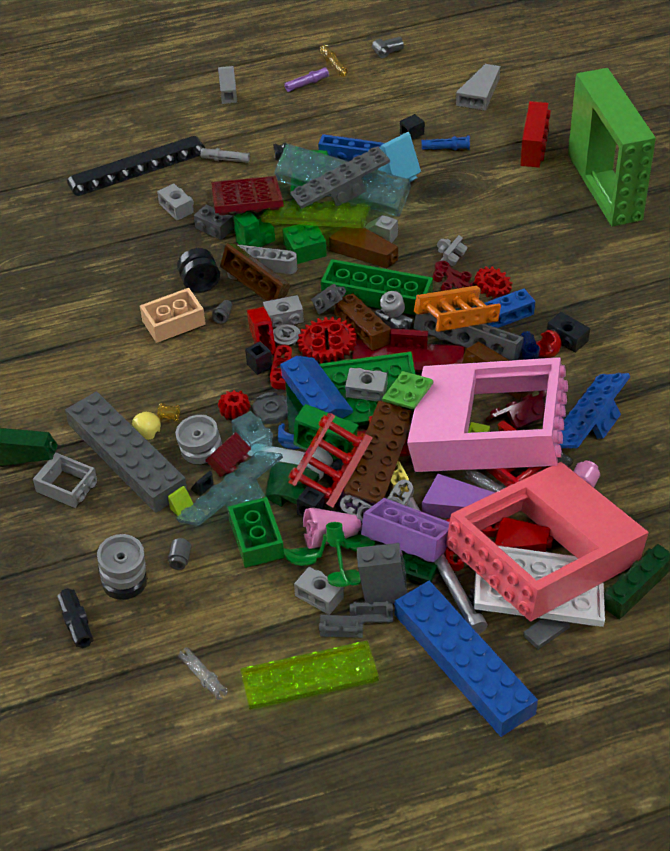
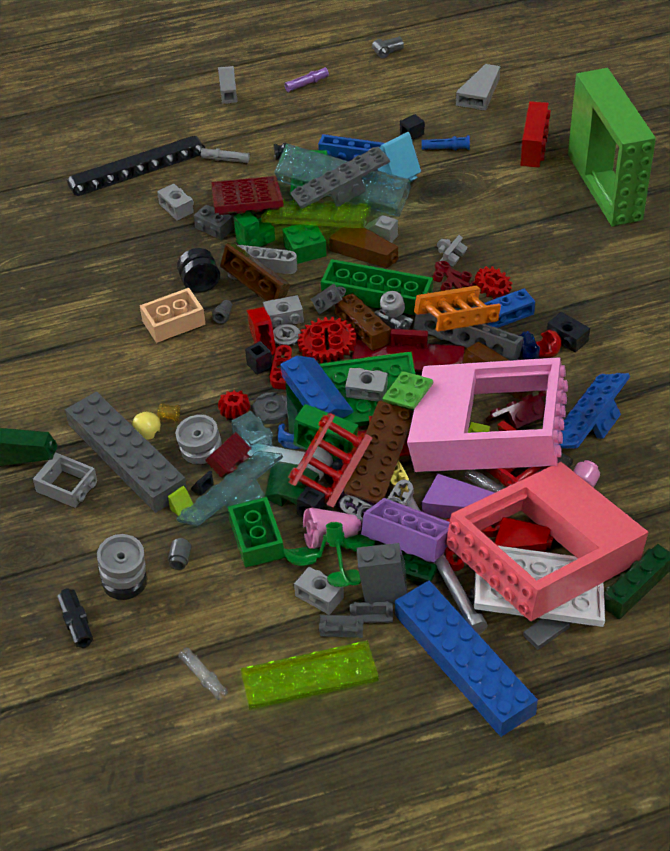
clear yellow pin [319,44,348,77] -> none

